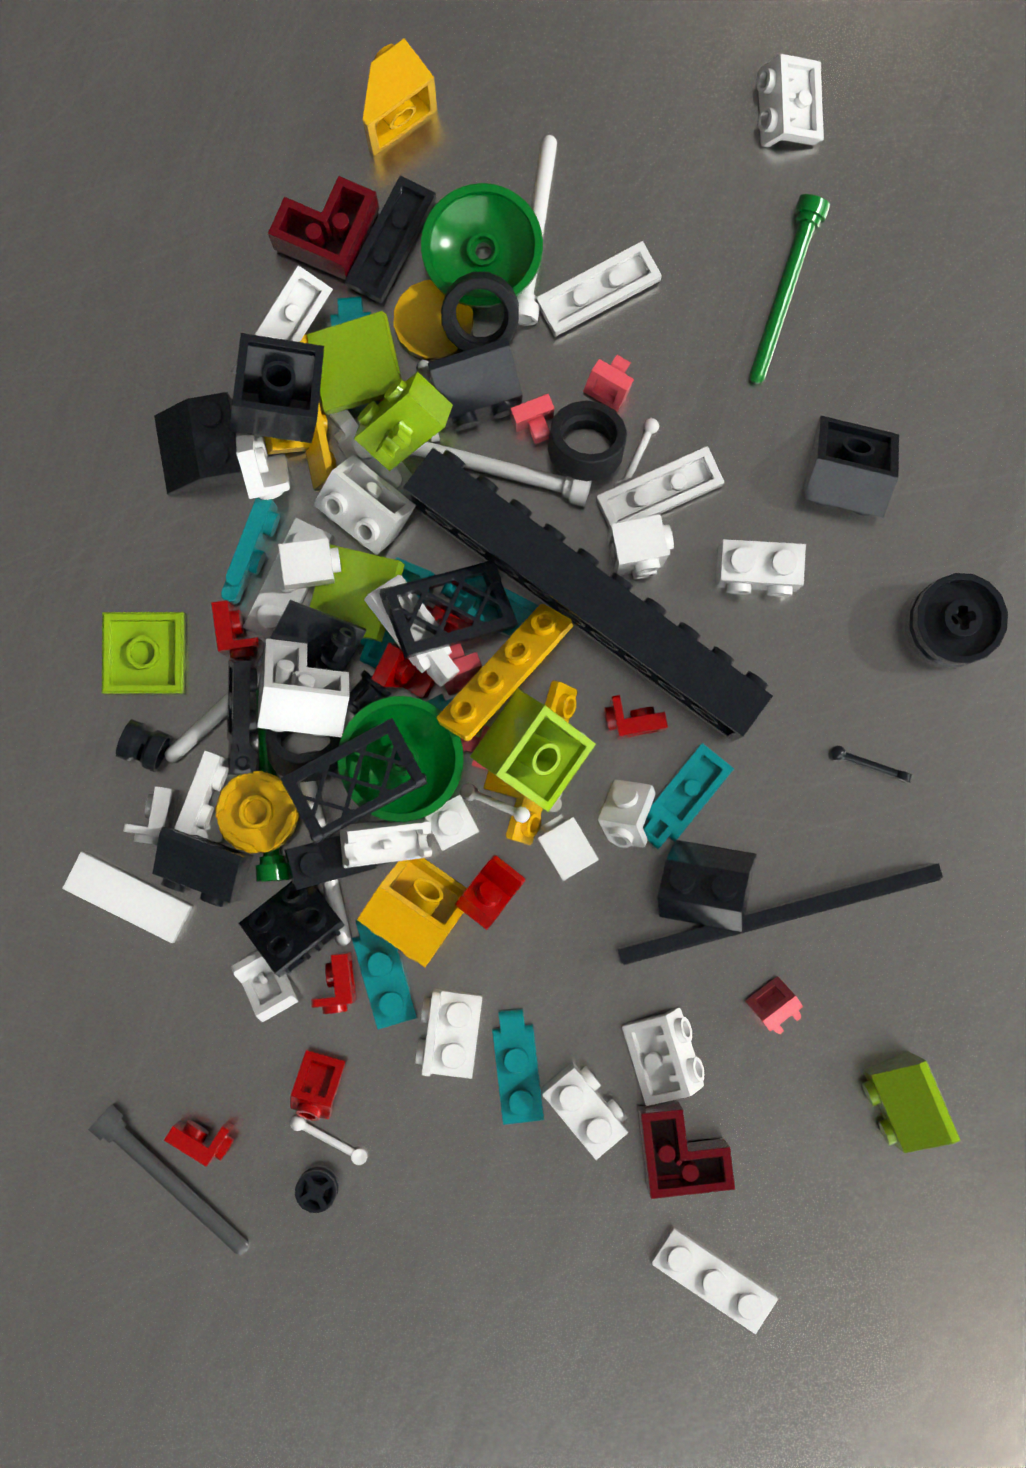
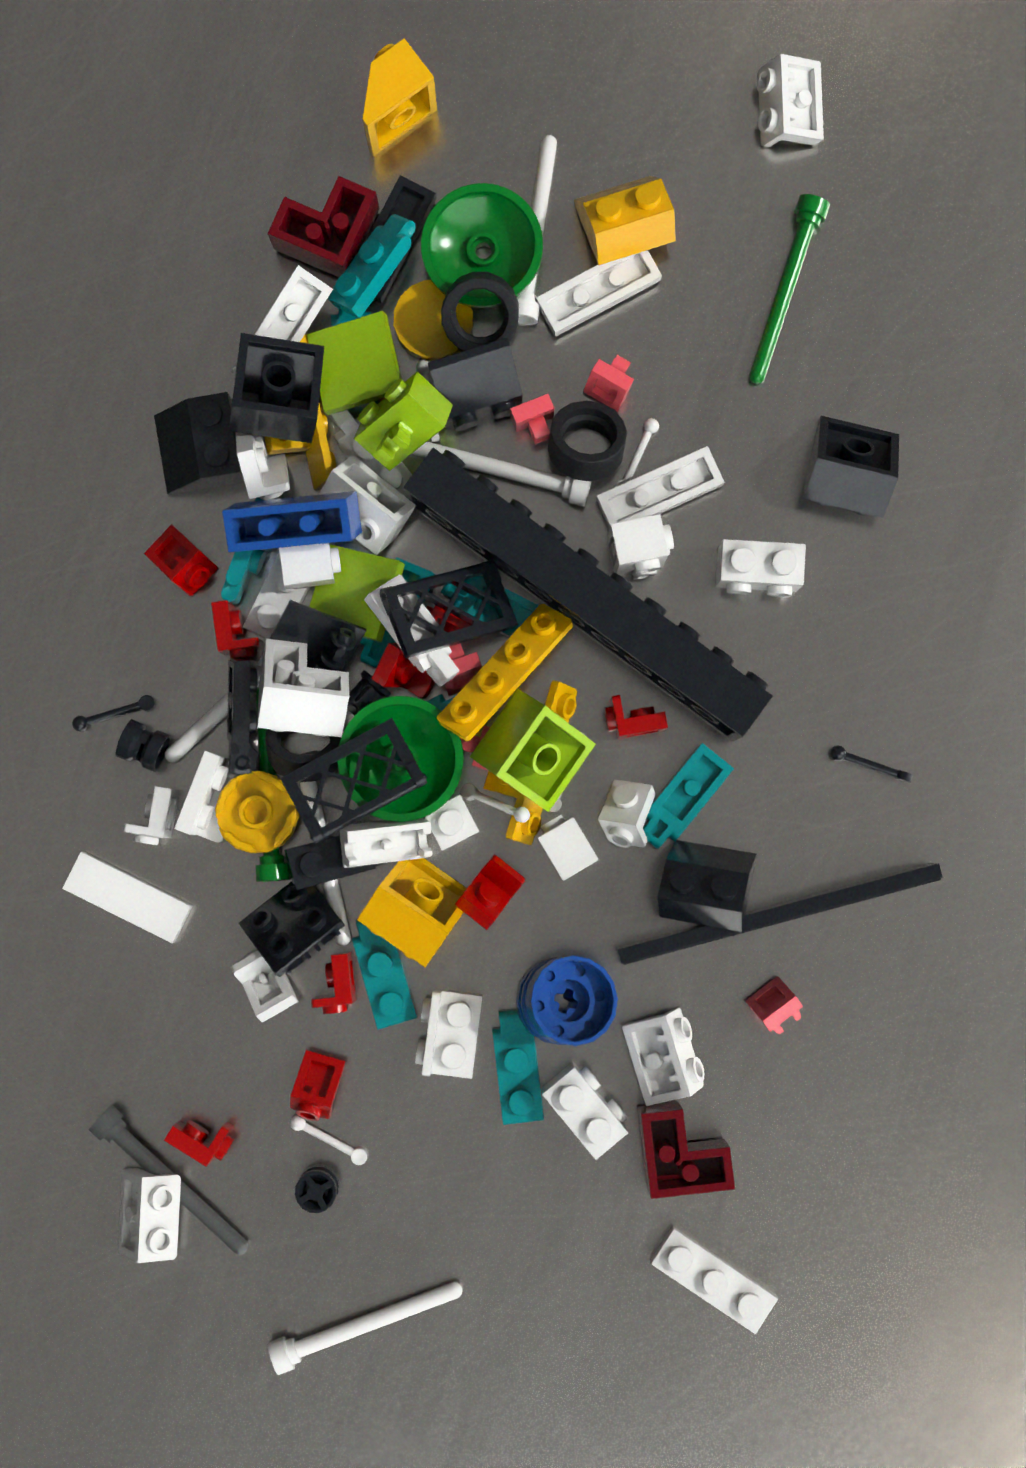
lime tile [102,612,186,695] -> none
black slope [152,827,254,907] -> none
lime slope [862,1051,961,1153] -> none
black wheel [905,573,1008,669] -> none
none -> black hinge [72,695,156,732]
none -> white bracket [118,1168,181,1263]
none -> red bracket [144,524,218,596]
none -> blue brick [222,491,362,553]
none -> white piece [268,1282,462,1375]
none -> teal hinge [327,214,416,318]
none -> blue wheel [516,956,618,1046]
none -> yellow slope [574,176,676,265]

